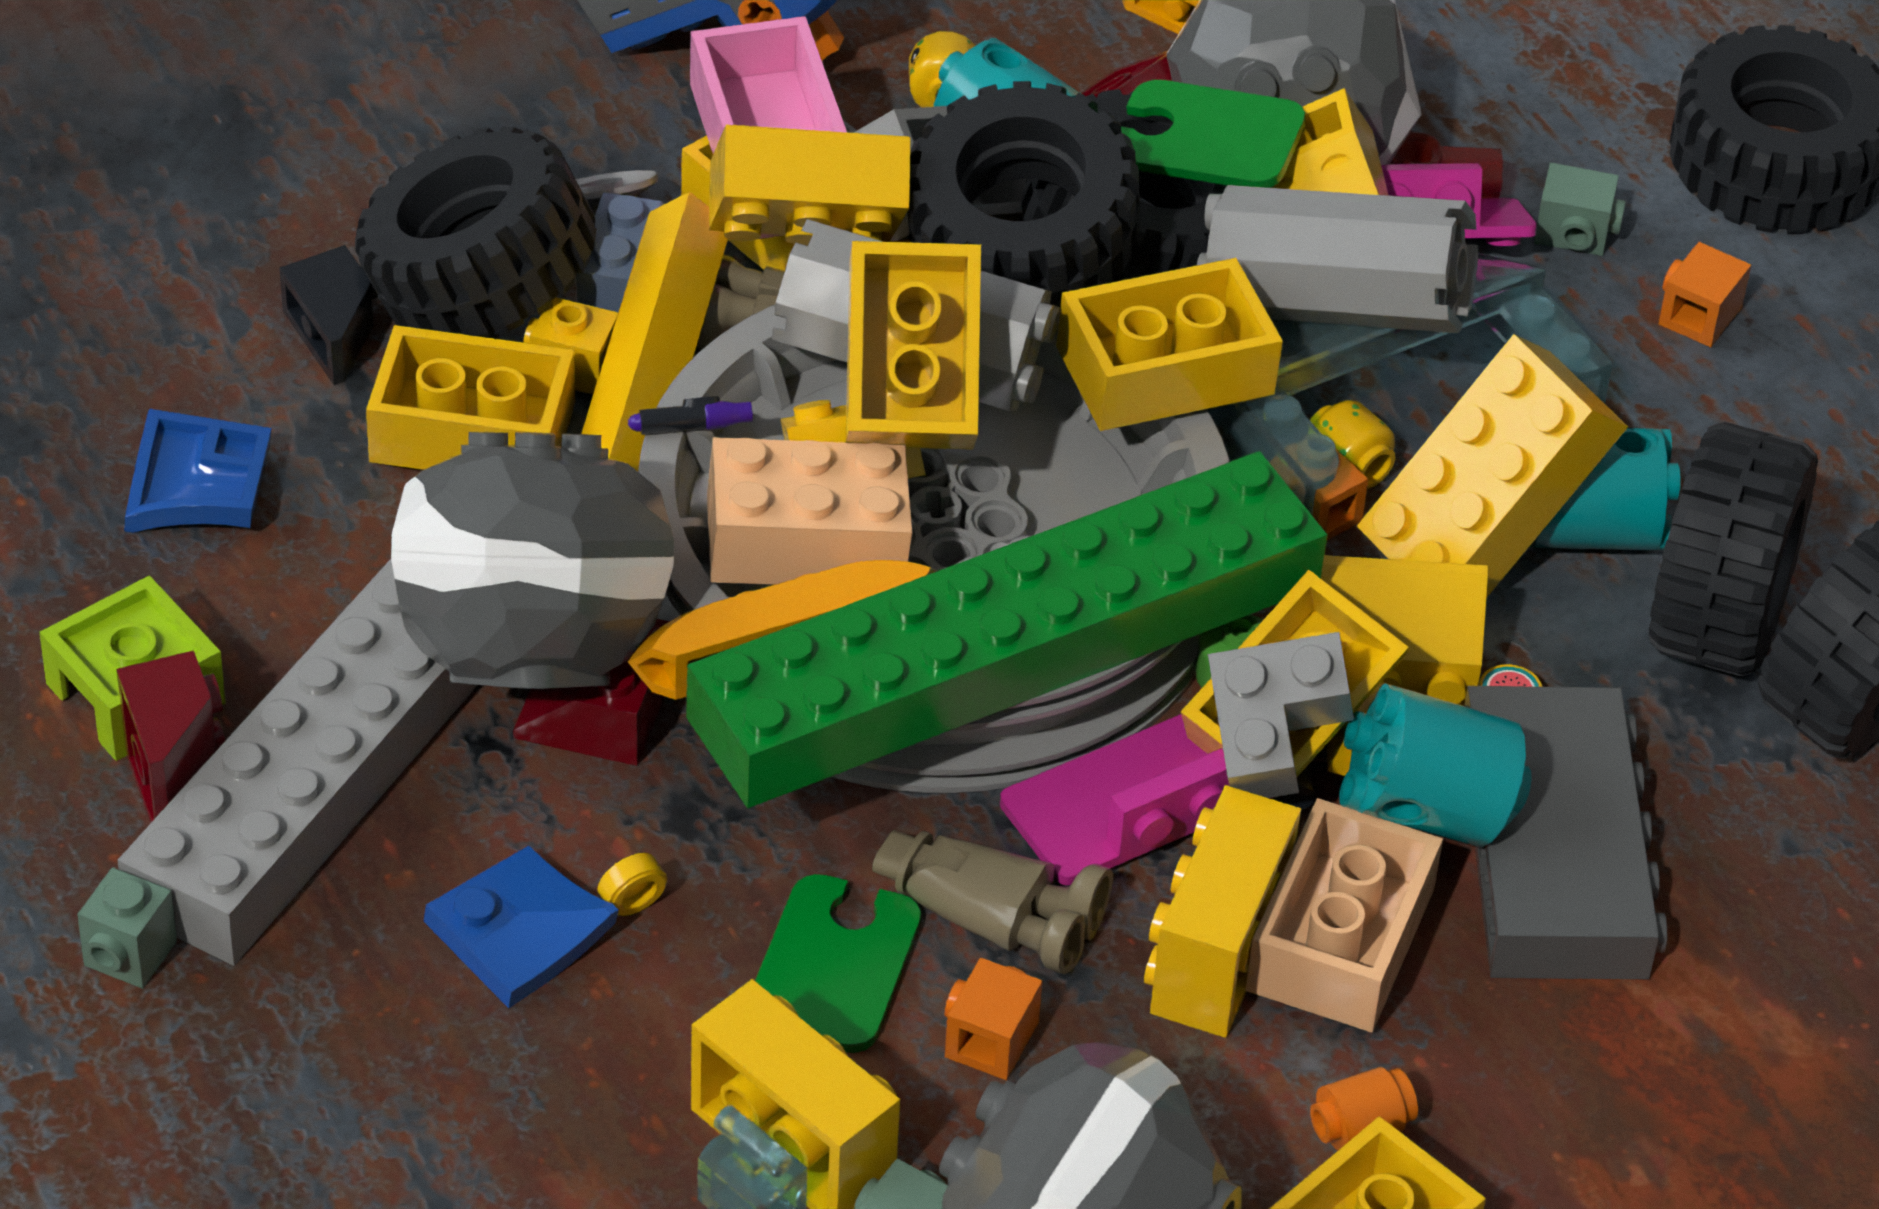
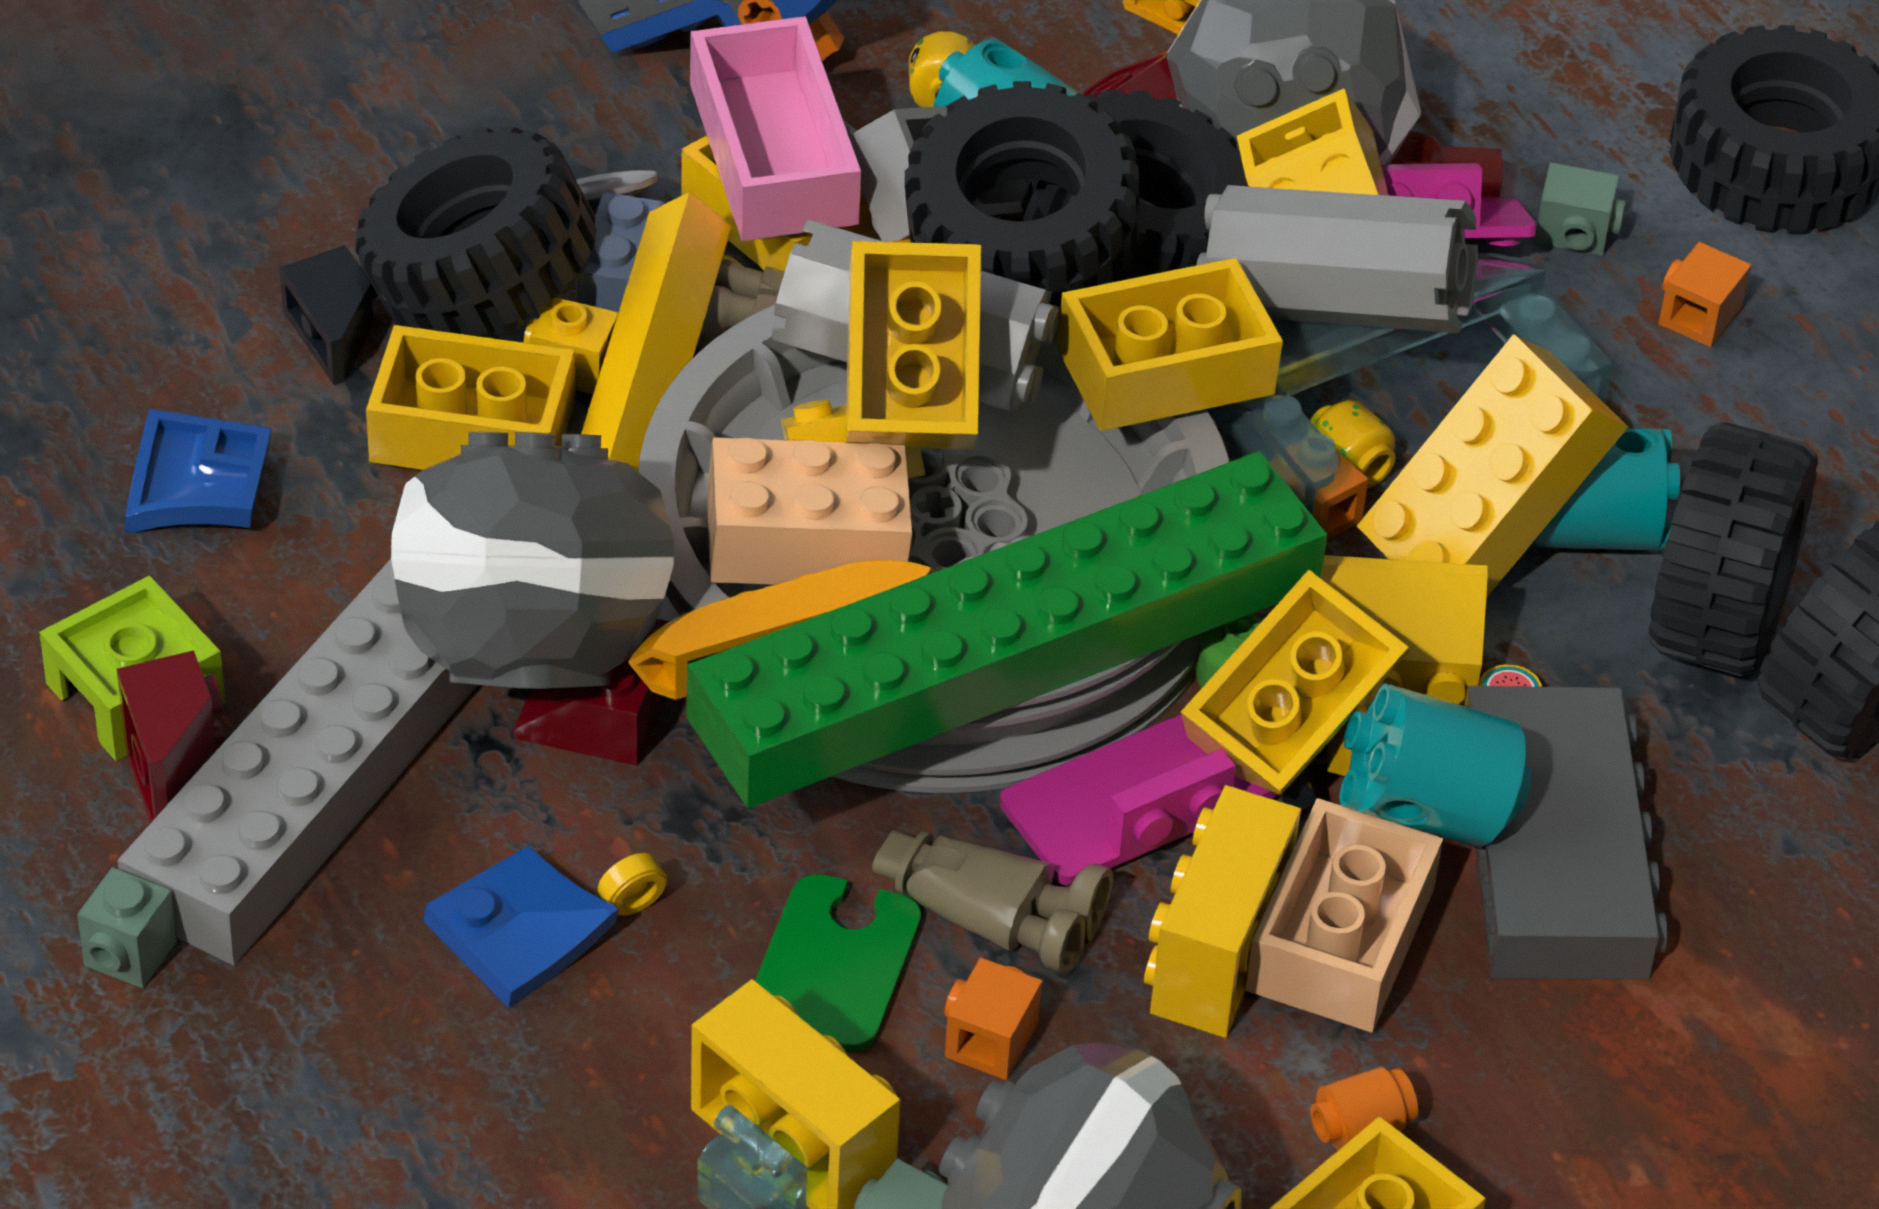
piece [628,396,753,435] -> none
yellow brick [709,124,911,245] -> none
green piece [1121,80,1305,188] -> none
light grey brick [1208,632,1354,798] -> none

